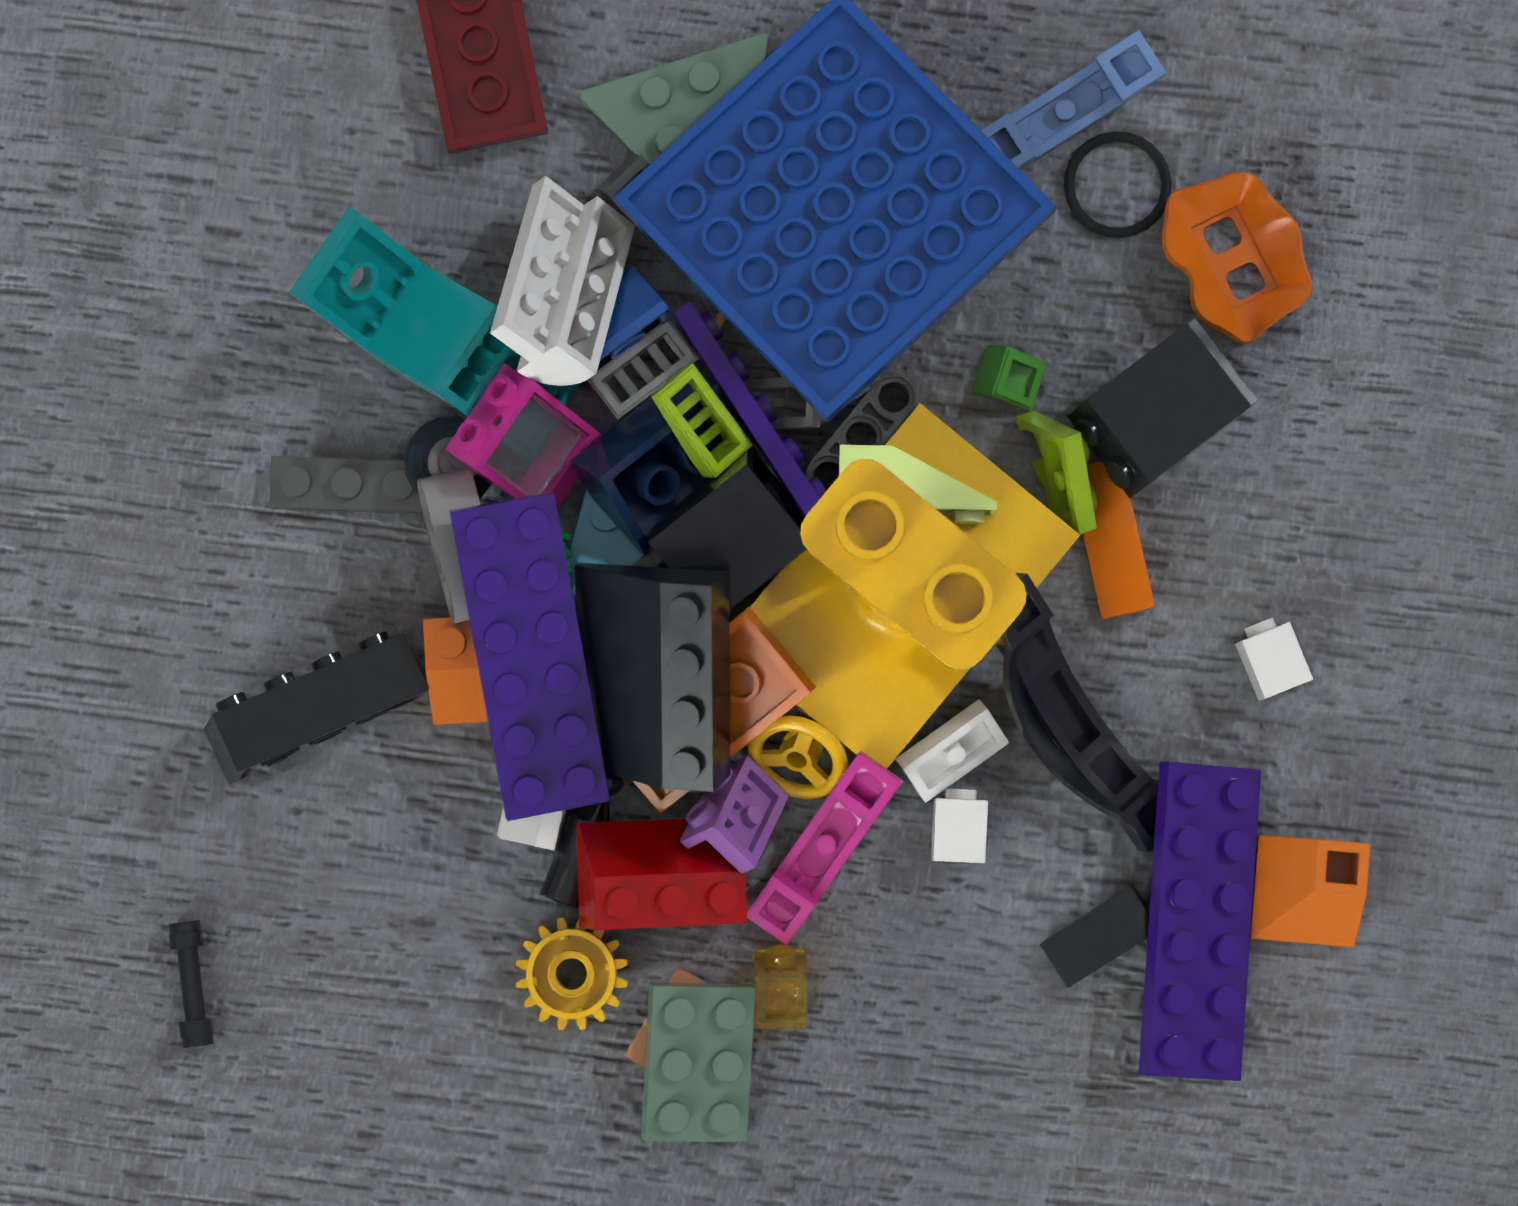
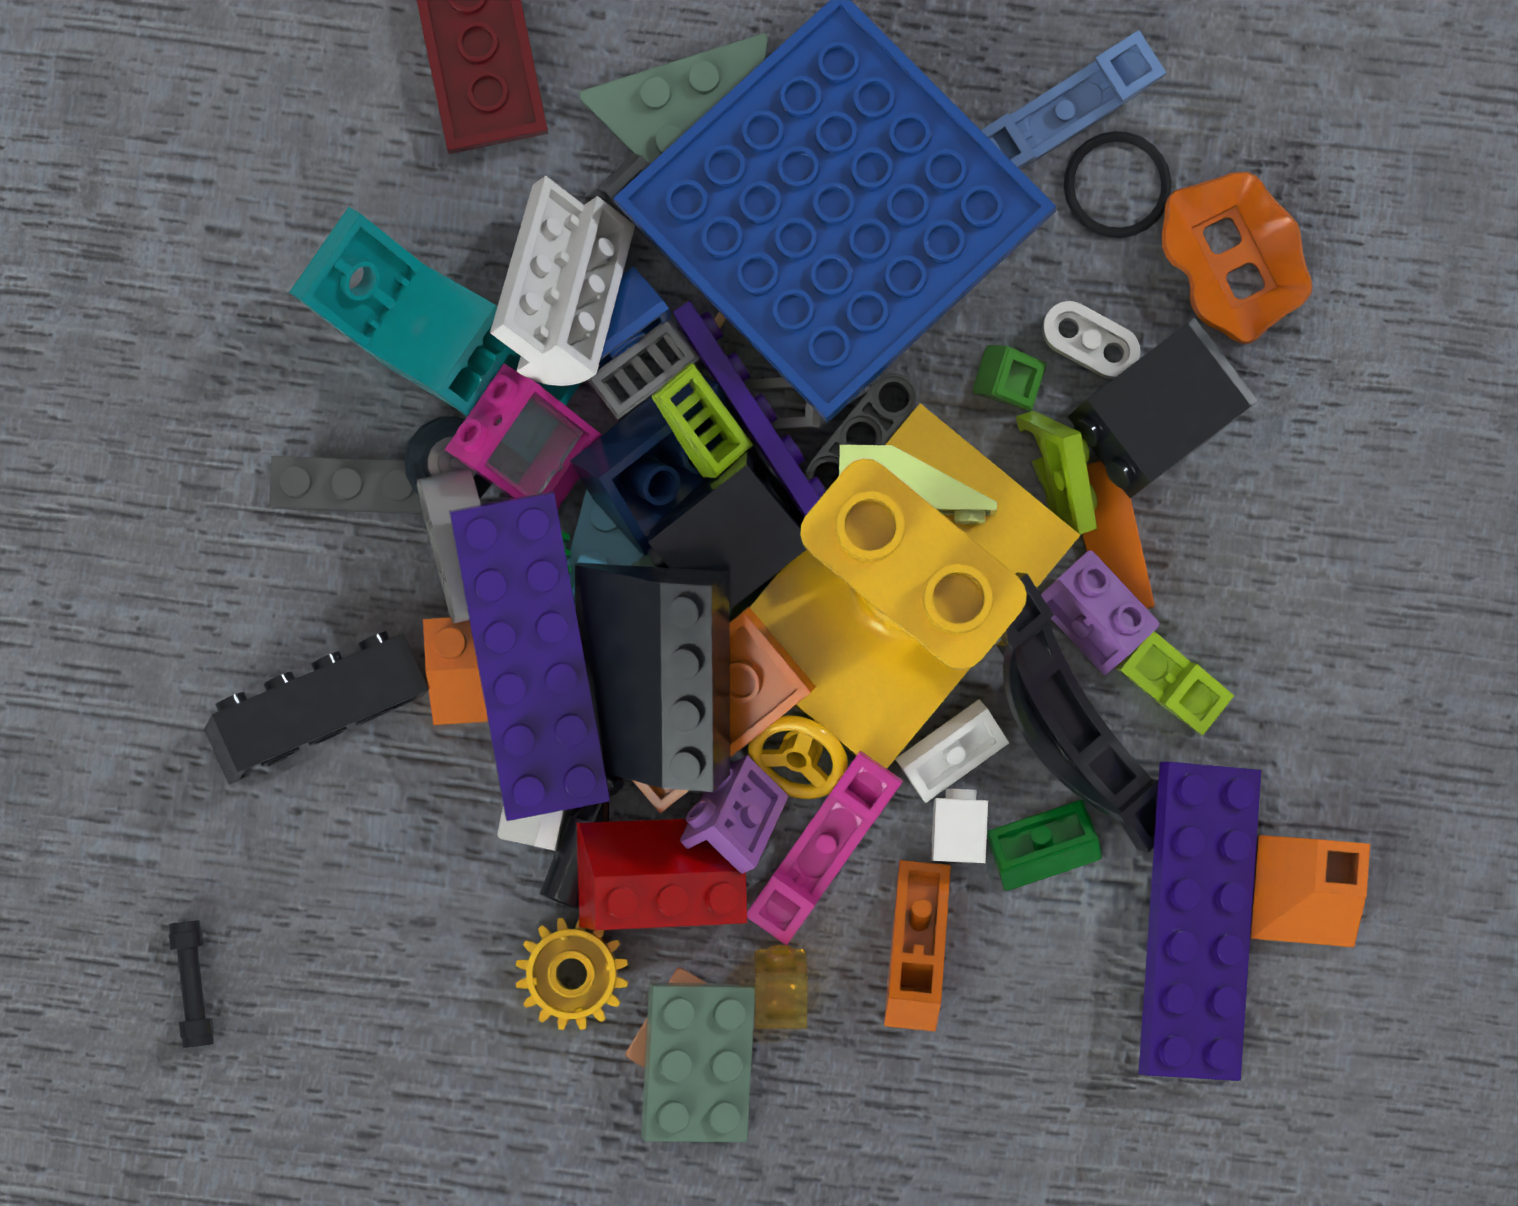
black slope [1040,884,1150,988] -> none
white brick [1235,618,1313,701] -> none
none -> orange slope [884,860,951,1032]
none -> green slope [987,799,1102,891]
none -> medium lavender bracket [1041,550,1159,676]
none -> white plate [1042,301,1140,379]
none -> lime slope [1115,631,1234,736]

